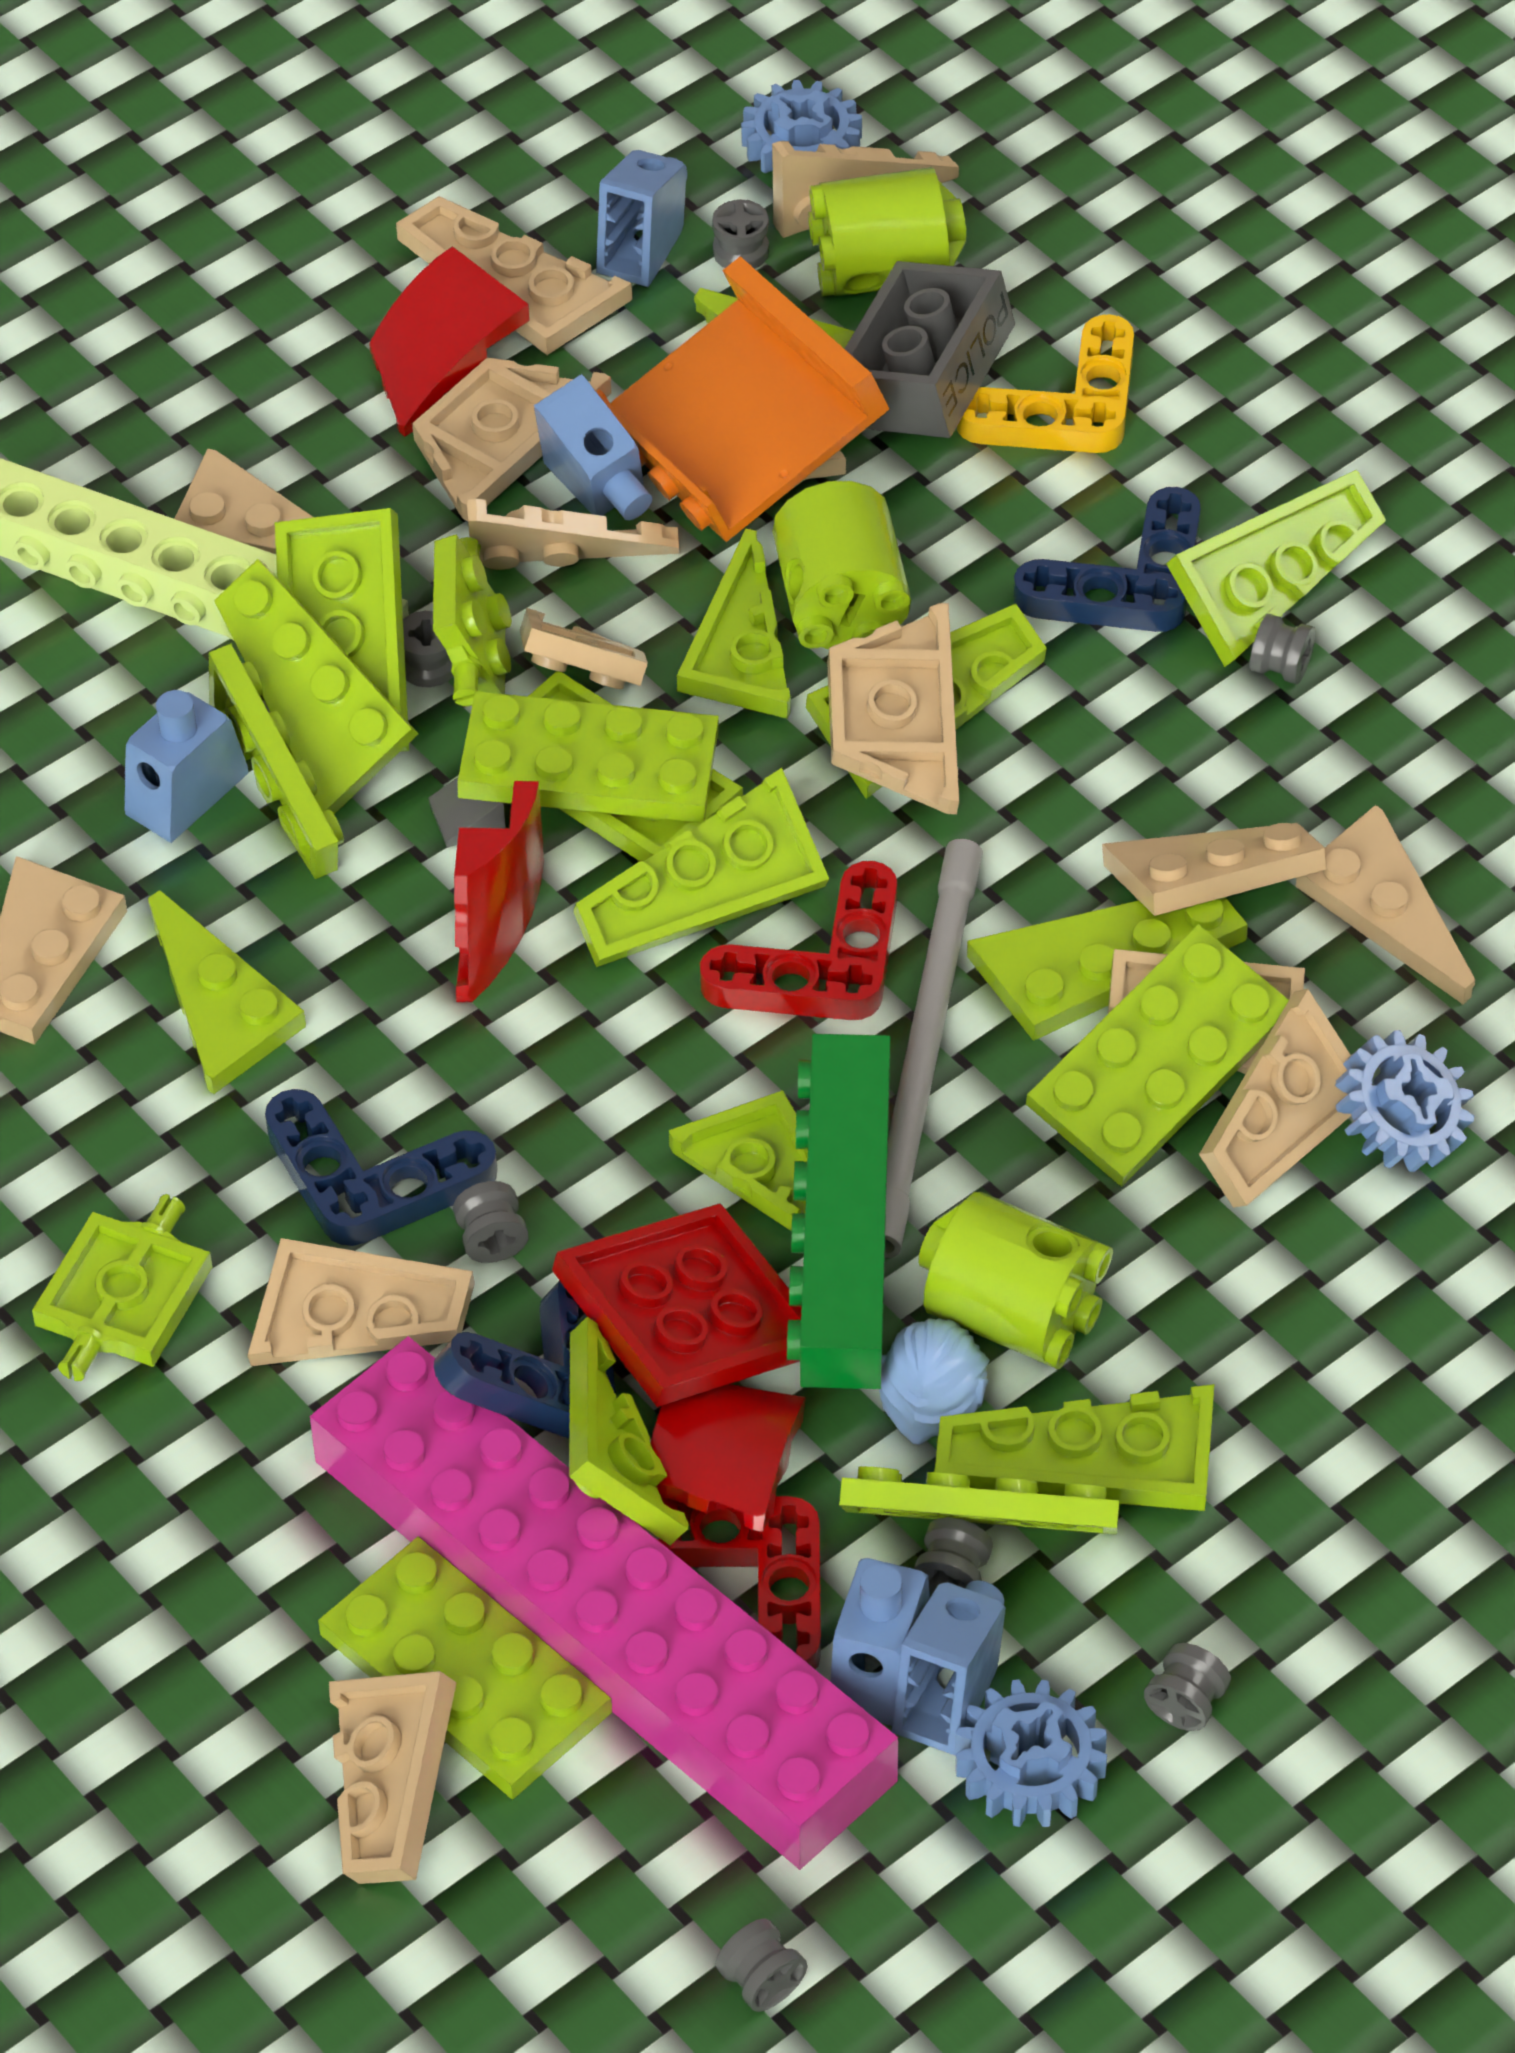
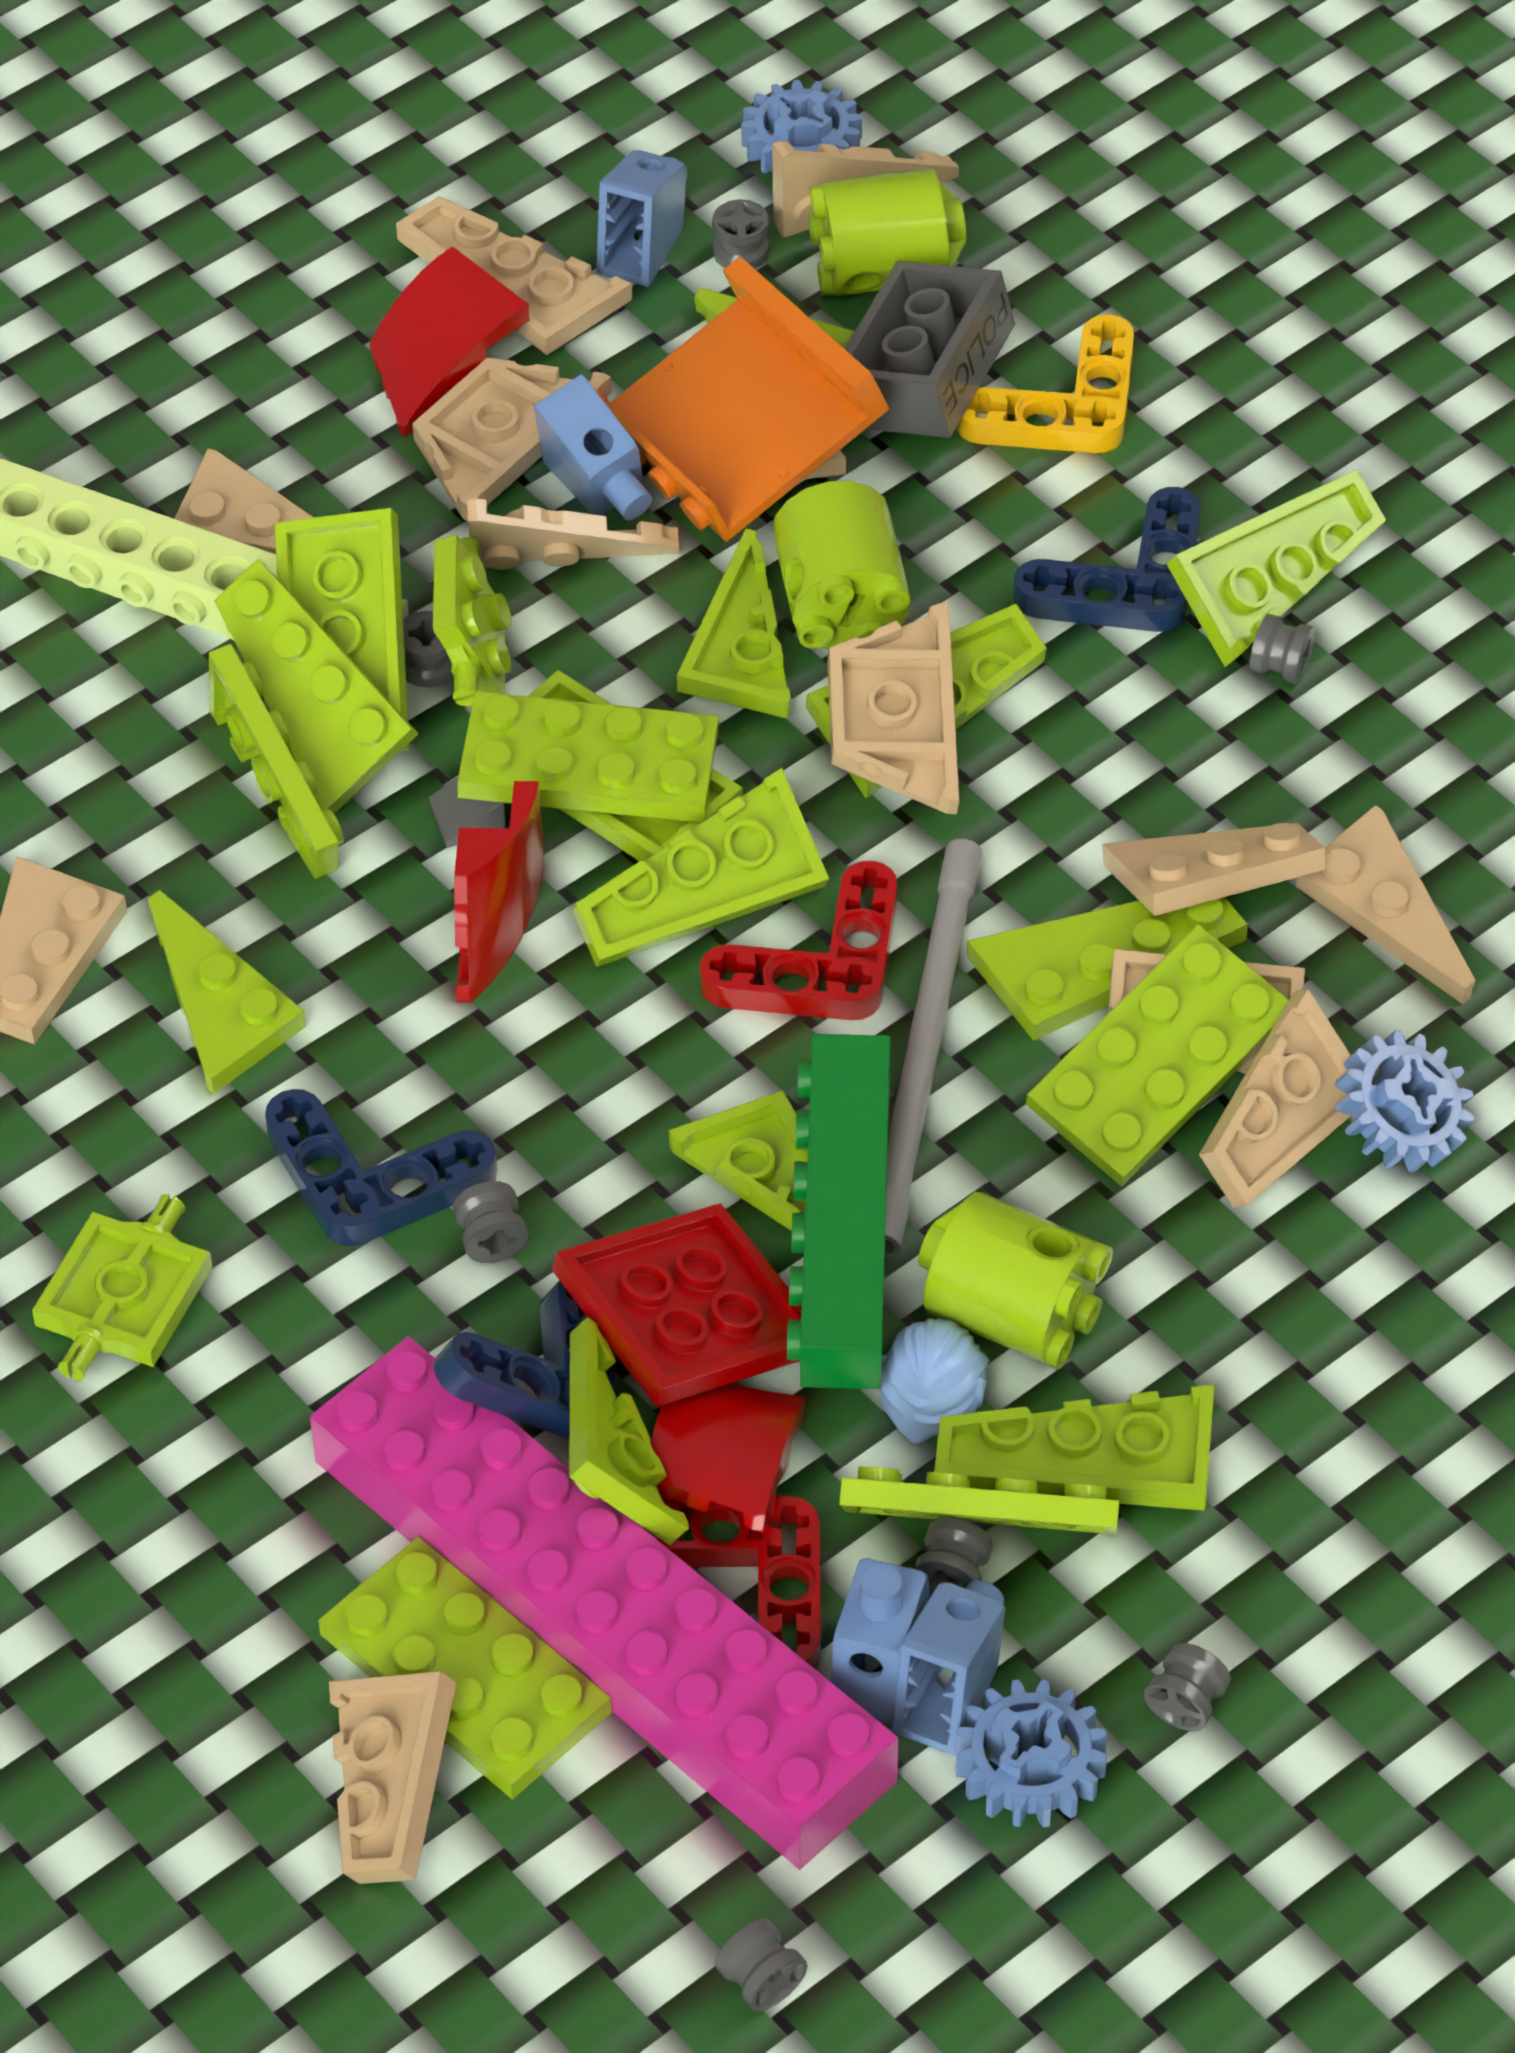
medium blue torso [125,690,249,843] -> none
tan wing [248,1238,475,1366] -> none
tan wing [520,608,648,689] -> none

